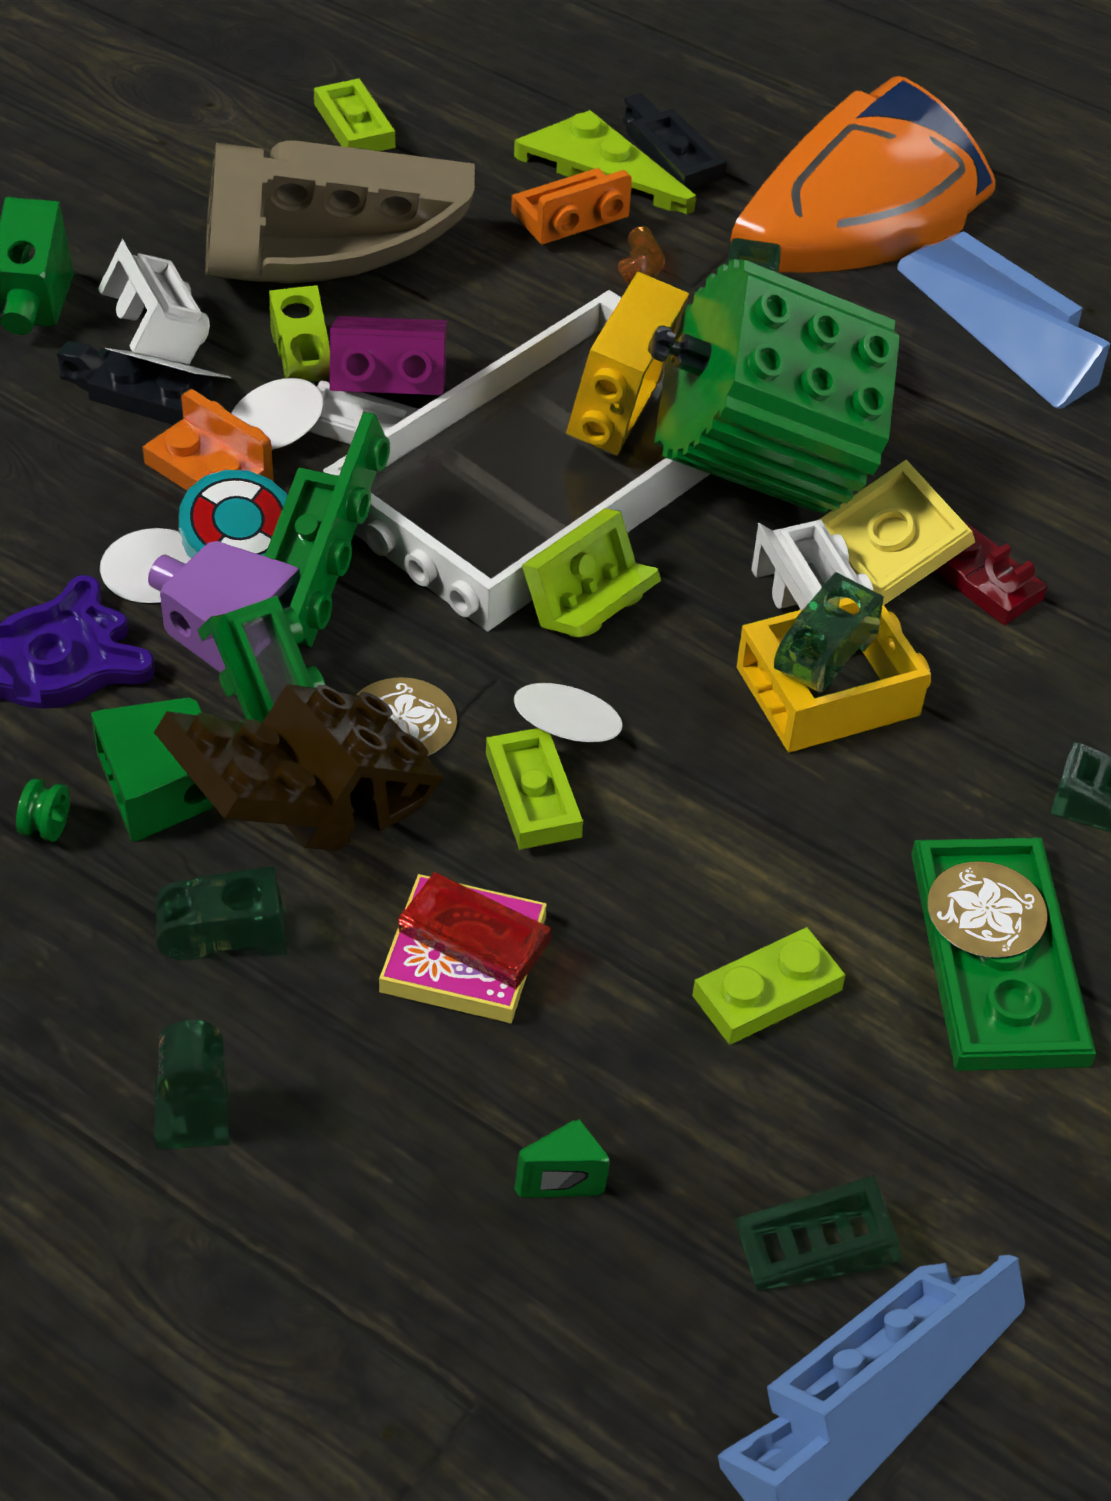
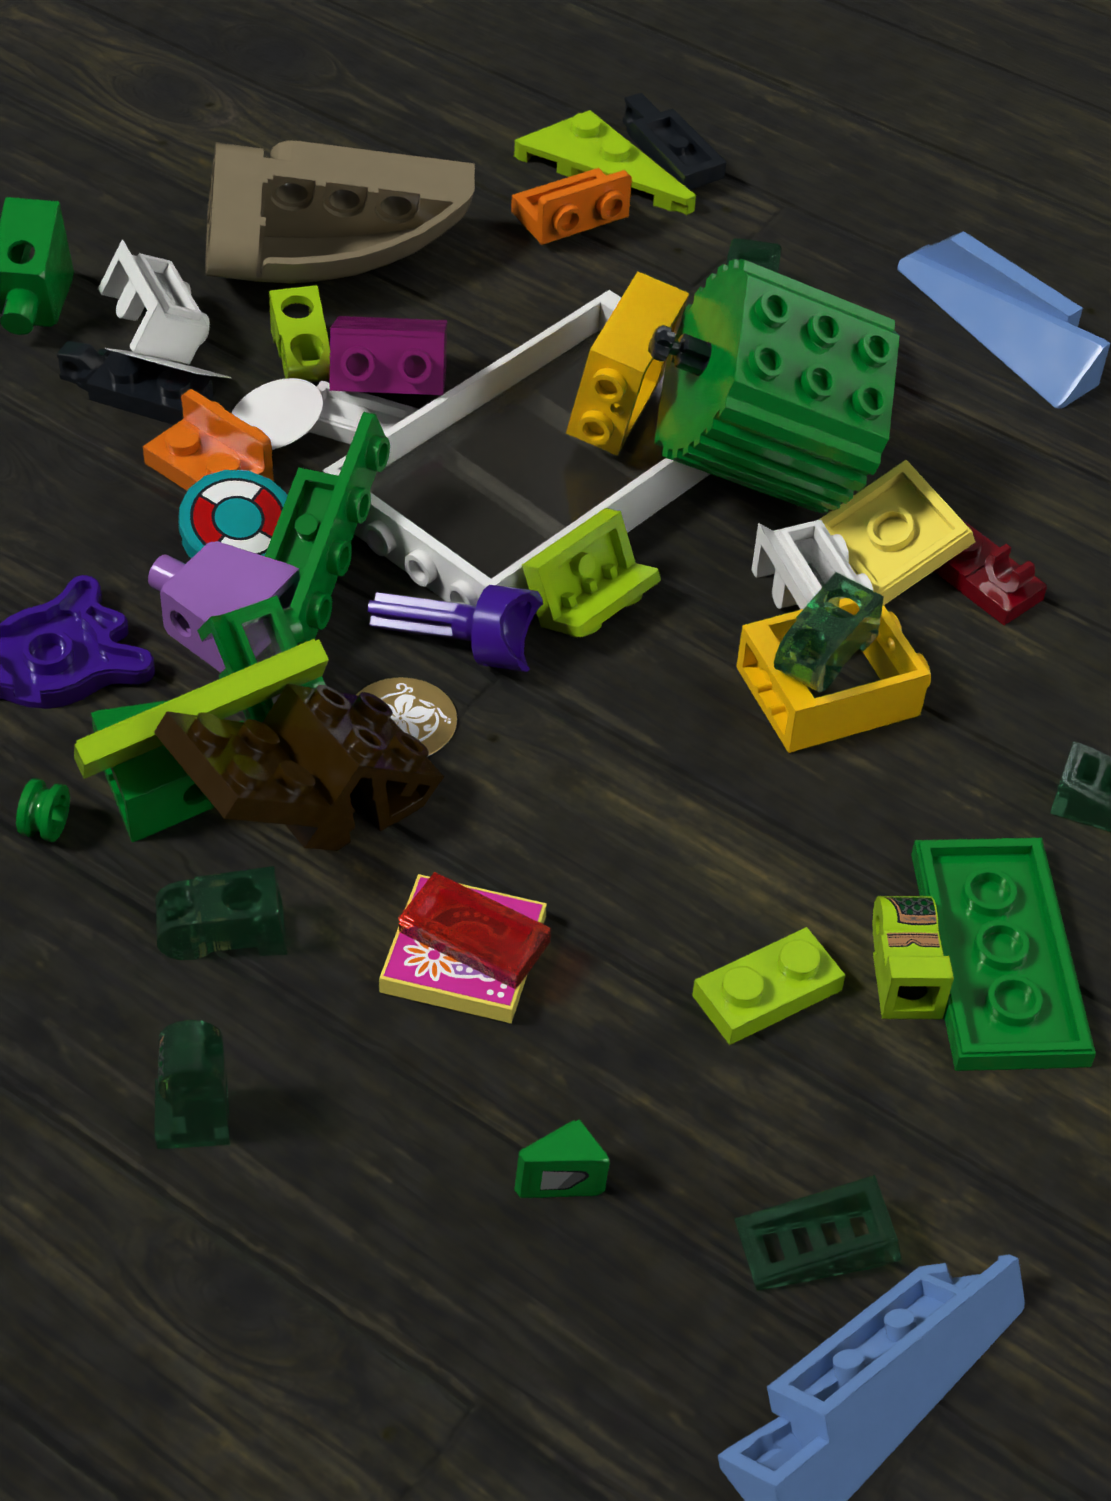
white sticker [100,528,191,603] -> none
lime plate [314,78,395,151] -> none
lime plate [486,728,583,850] -> none
white sticker [514,683,622,742] -> none
clear orange arm [618,226,665,284] -> none
orange panel [729,76,995,273] -> none
pearl gold sticker [928,862,1047,957] -> none
none -> lime tile [74,639,329,779]
none -> dark purple piece [368,585,543,672]
none -> lime leg [872,896,954,1019]

